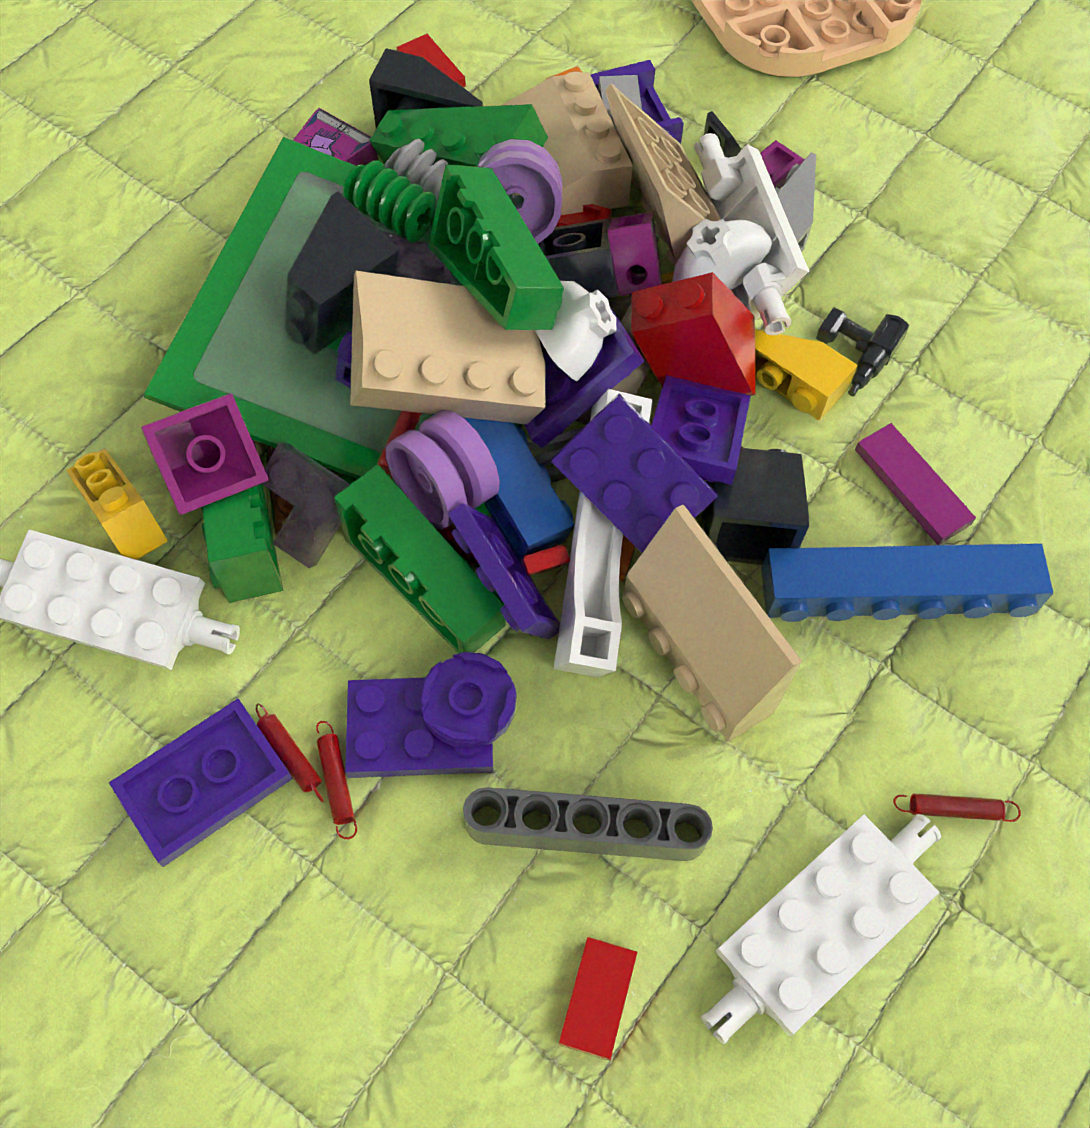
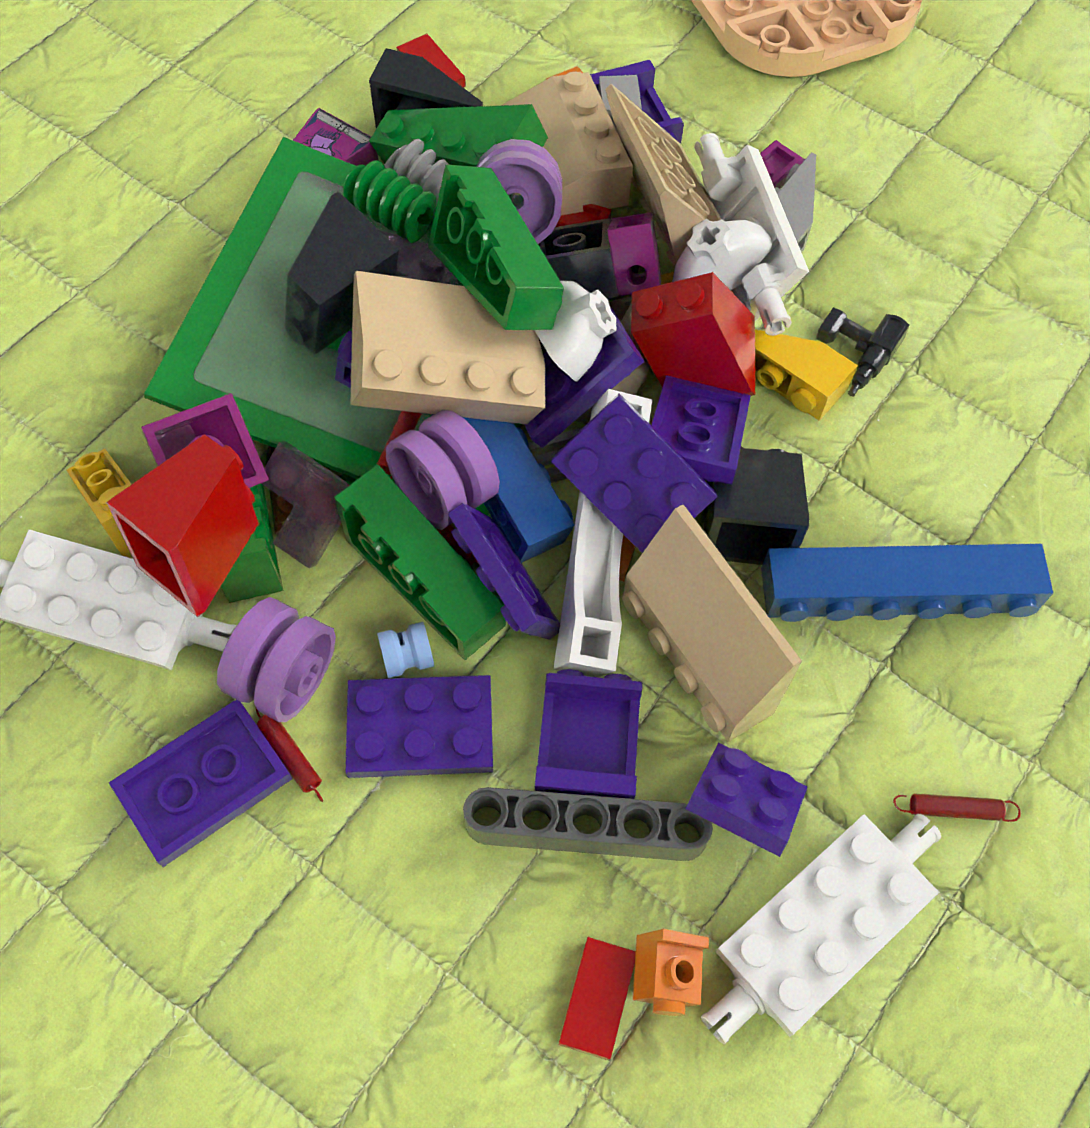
red piece [316,721,357,840] -> none
dark purple tile [419,652,517,749] -> none
red tile [522,545,570,576] -> none
black slope [704,111,742,158] -> none
magenta tile [855,423,976,545] -> none
none -> red slope [106,434,259,617]
none -> medium lavender wheel [217,597,336,722]
none -> light blue wheel [377,622,434,678]
none -> dark purple panel [535,669,643,799]
none -> orange brick [633,929,709,1016]
none -> dark purple plate [686,742,807,857]

